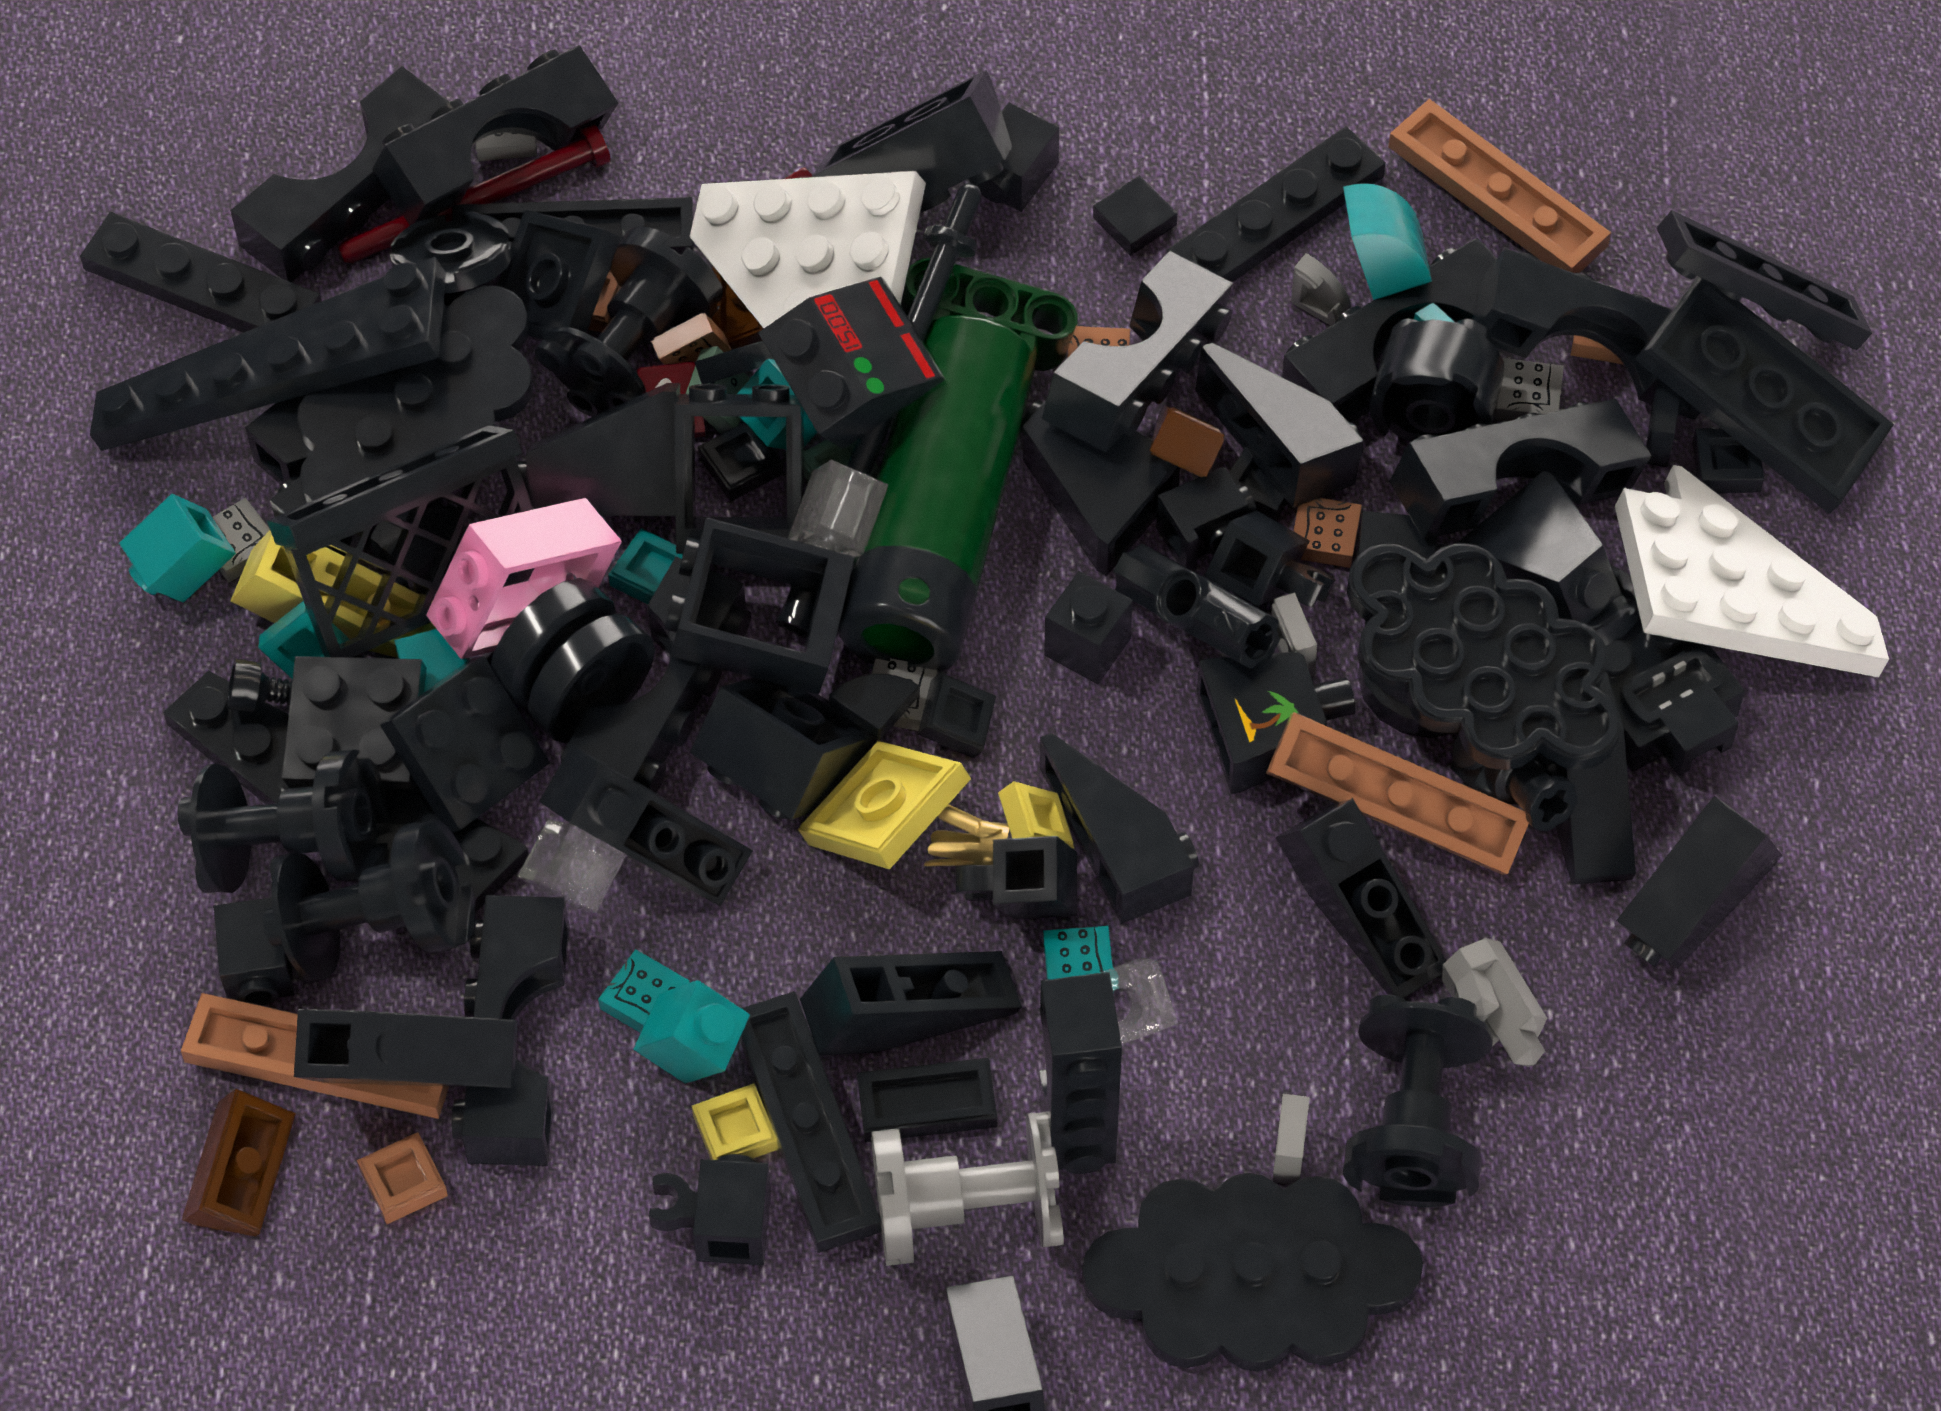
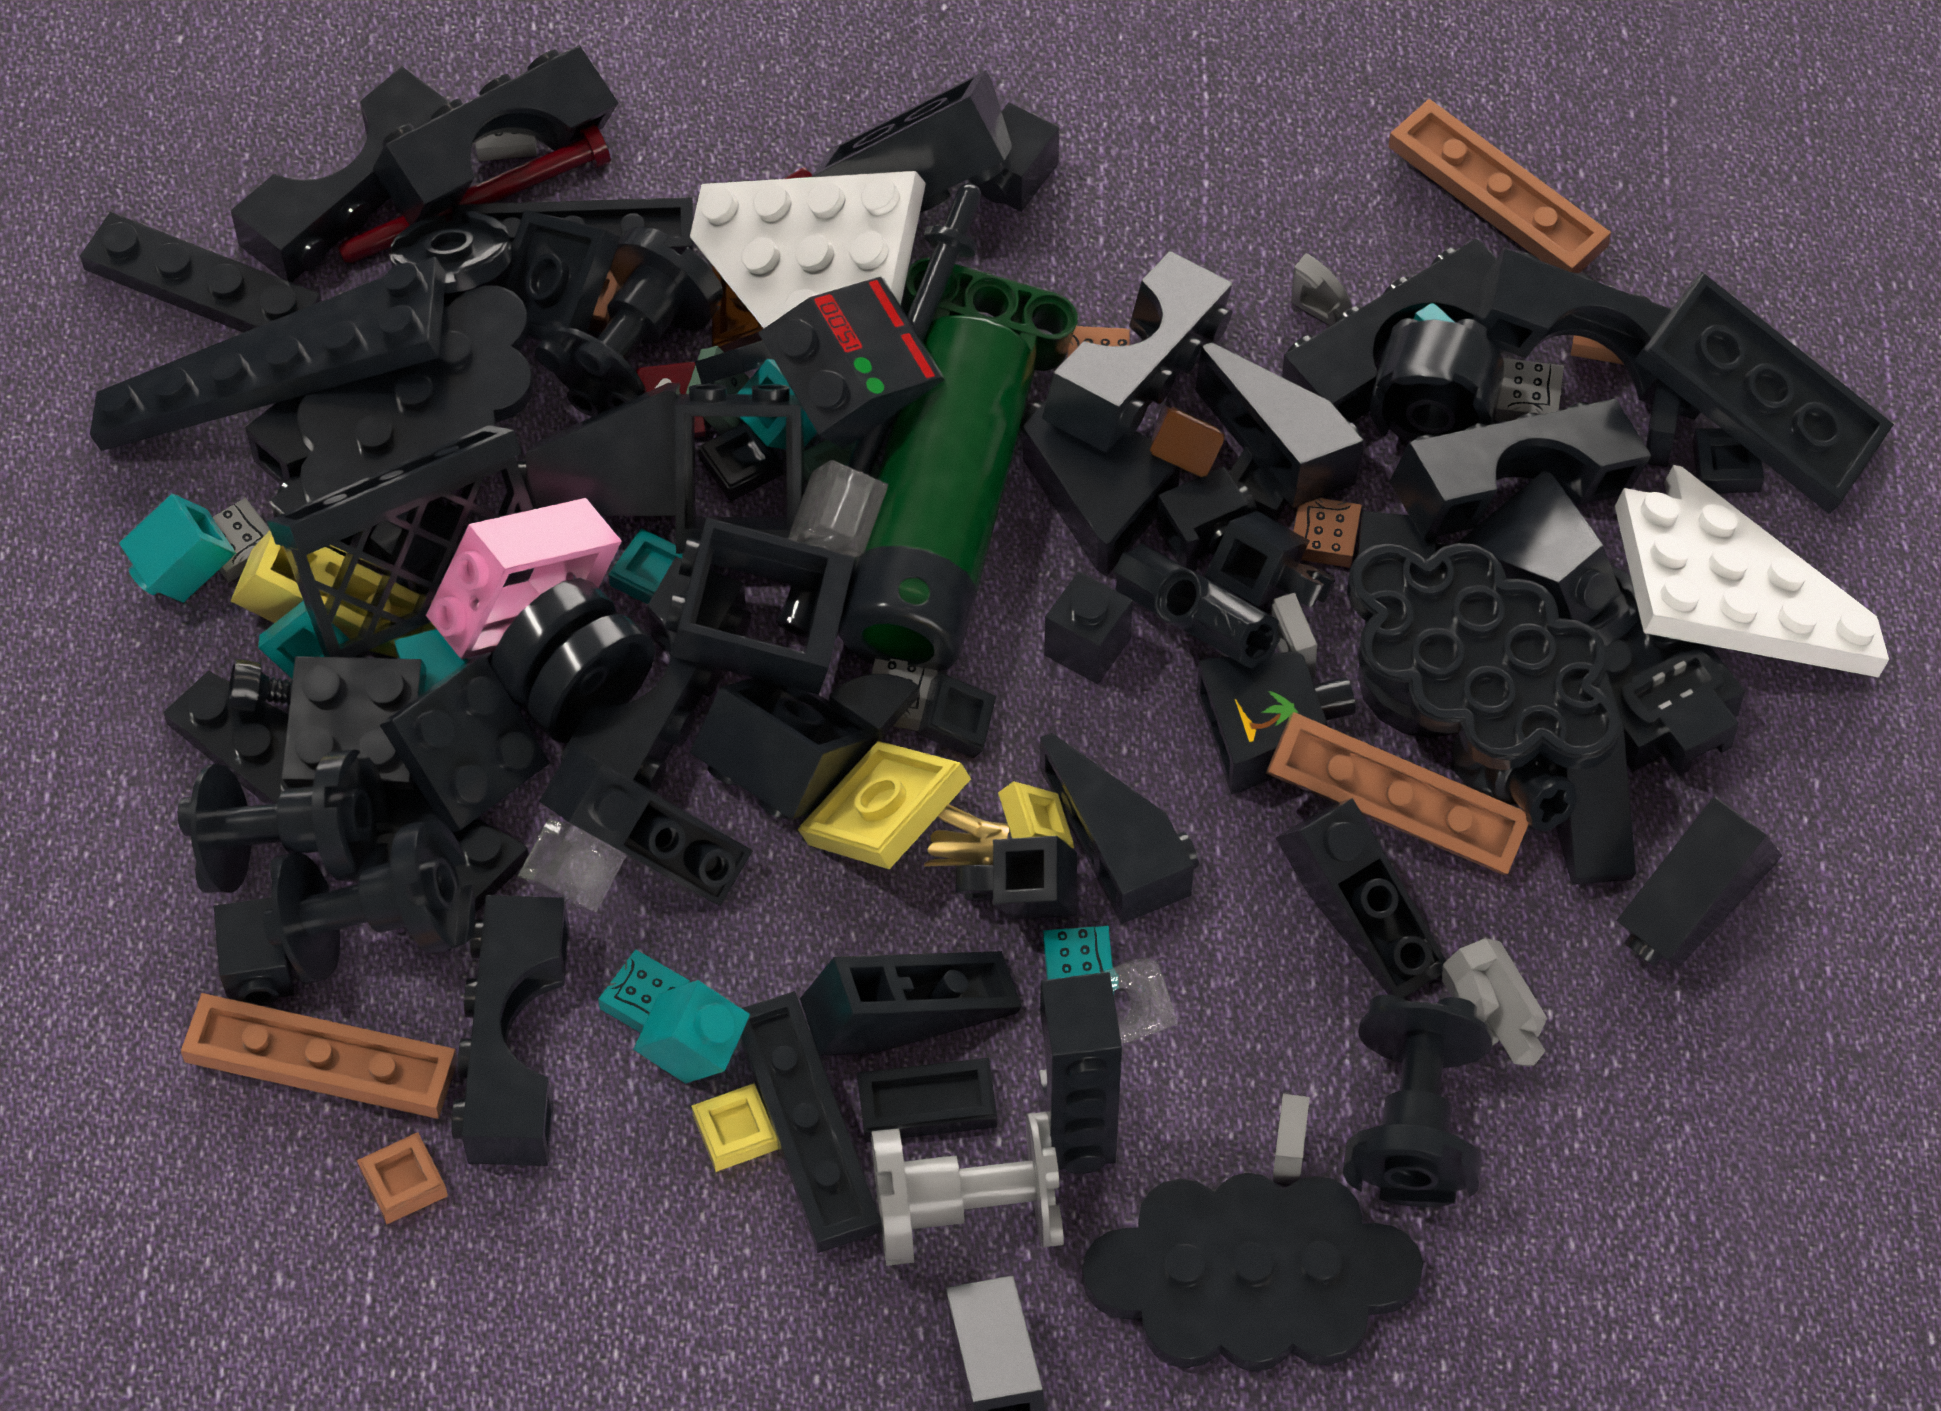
reddish brown slope [182,1089,296,1237] -> none
black slope [294,1009,518,1088] -> none
black brick [649,1154,771,1265] -> none
nougat tile [651,313,731,365] -> none
black tile [1093,175,1177,256] -> none
black plate [1166,126,1386,283] -> none
teal brick [1343,184,1432,300] -> none
black plate [1657,210,1872,350] -> none

